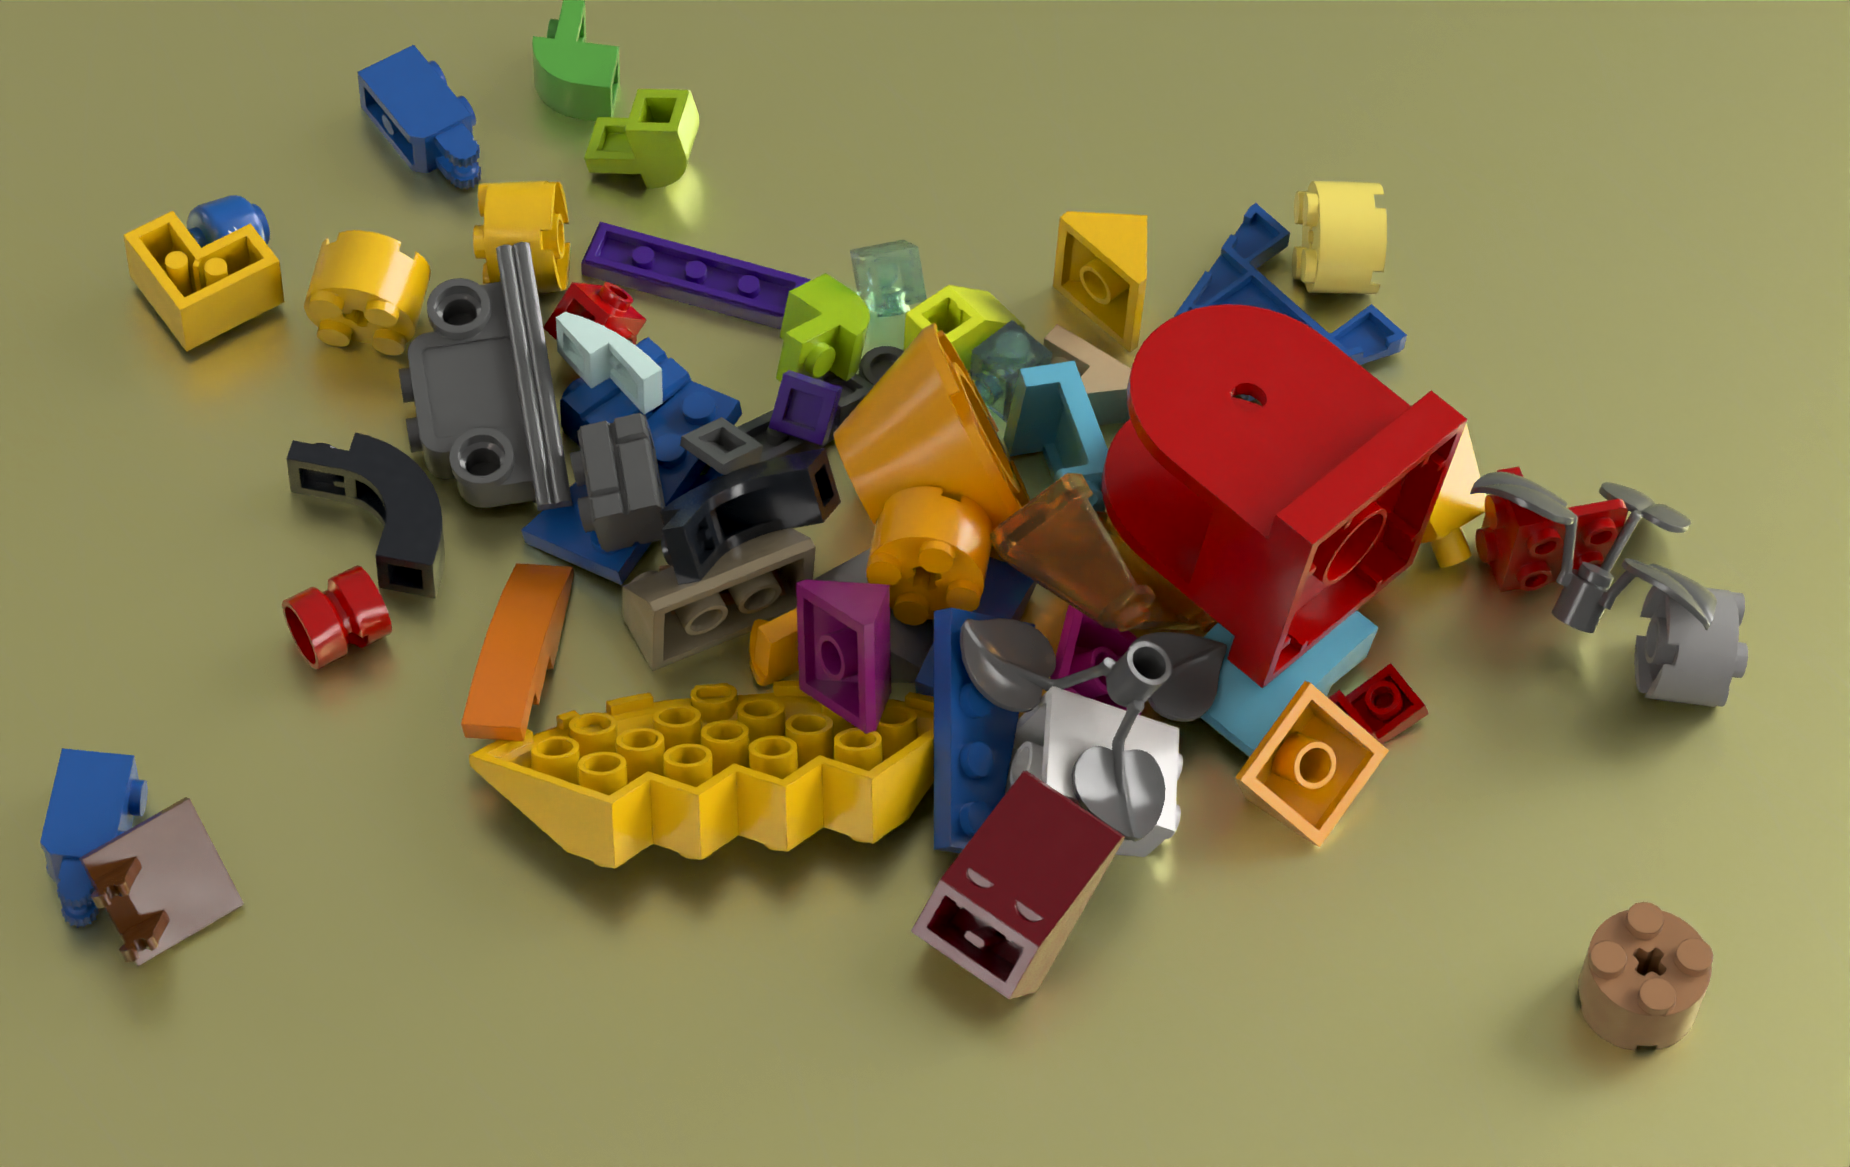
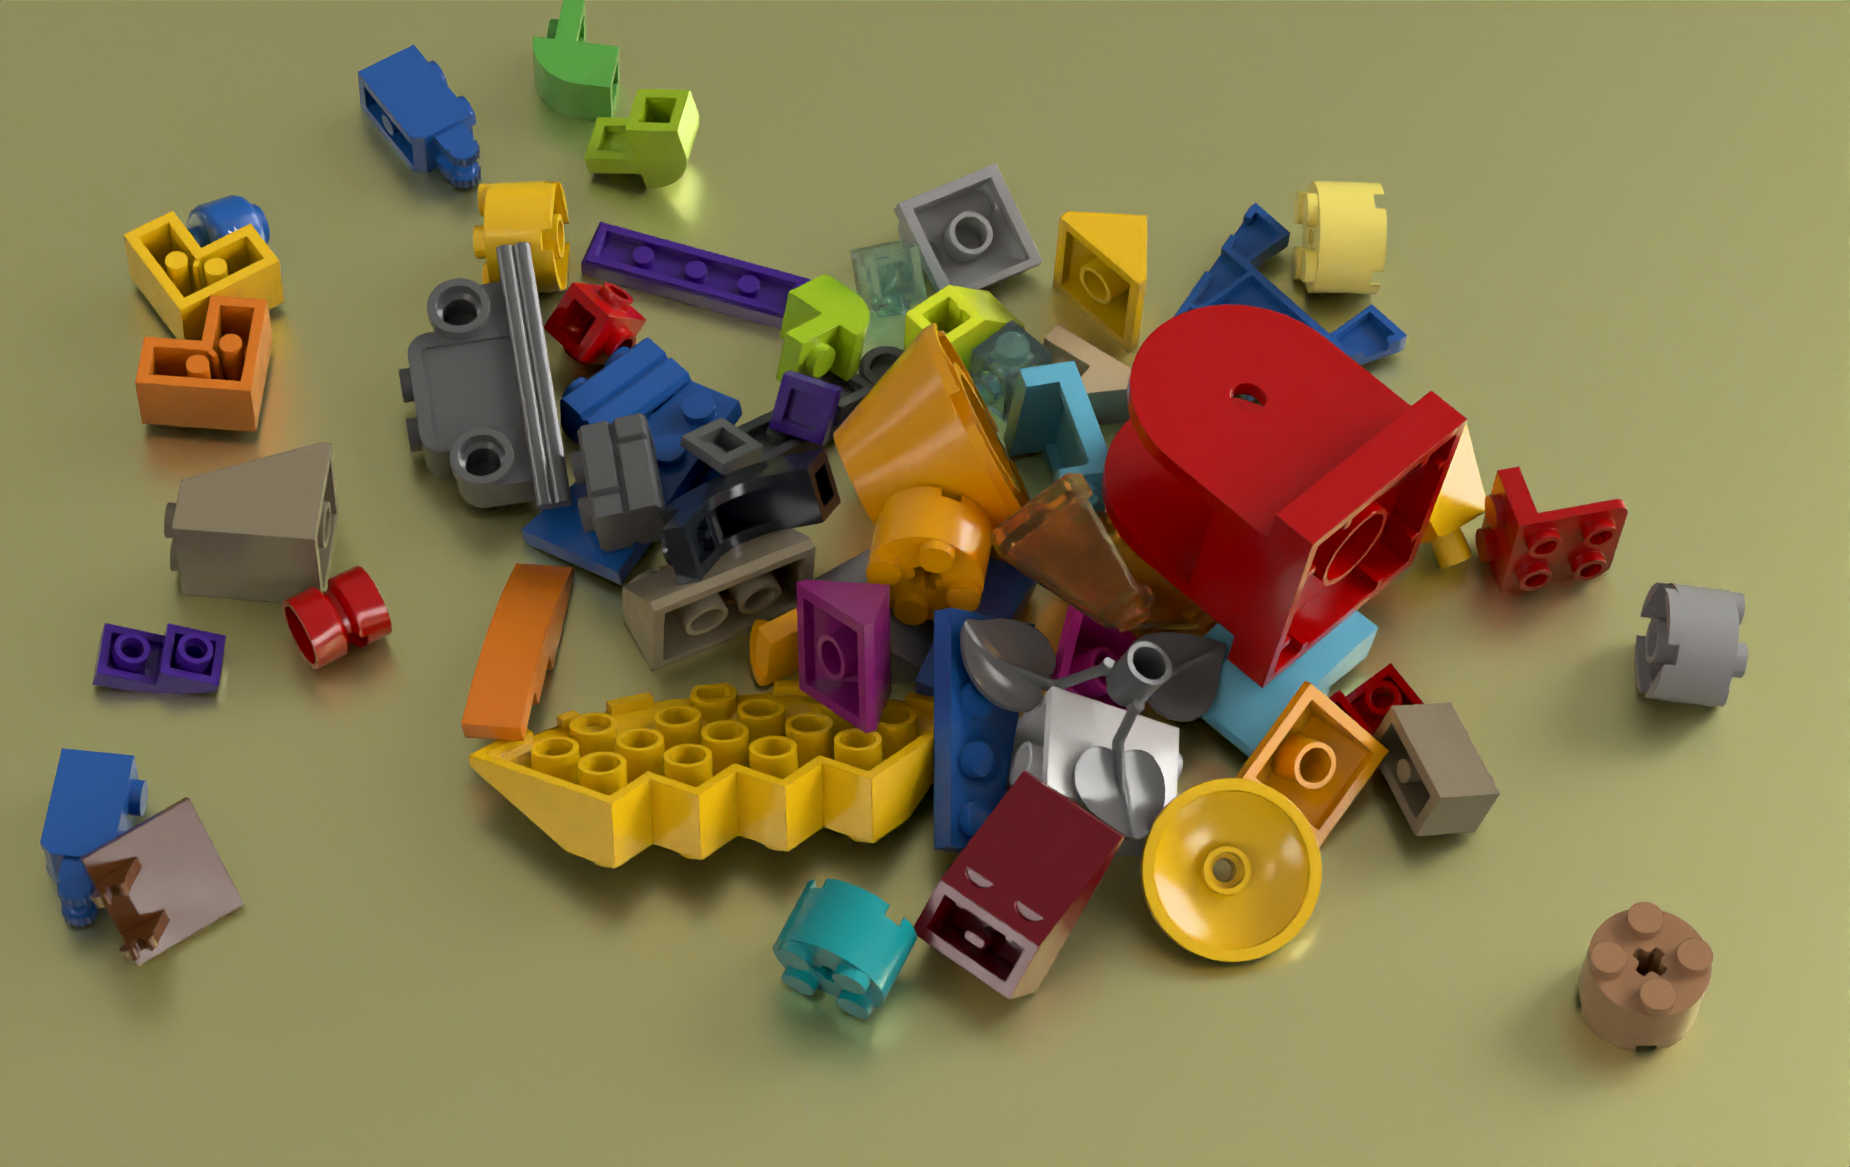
black arch [286,432,445,598] -> none
yellow brick [304,230,431,356] -> none
light aqua slope [556,312,663,414] -> none
dark grey plant [1470,472,1717,633] -> none
none -> dark purple slope [92,623,226,694]
none -> orange brick [135,295,273,432]
none -> dark tan slope [164,442,339,603]
none -> teal brick [773,878,917,1019]
none -> light grey slope [894,163,1043,293]
none -> yellow dish [1140,778,1322,962]
none -> dark tan brick [1373,702,1500,836]

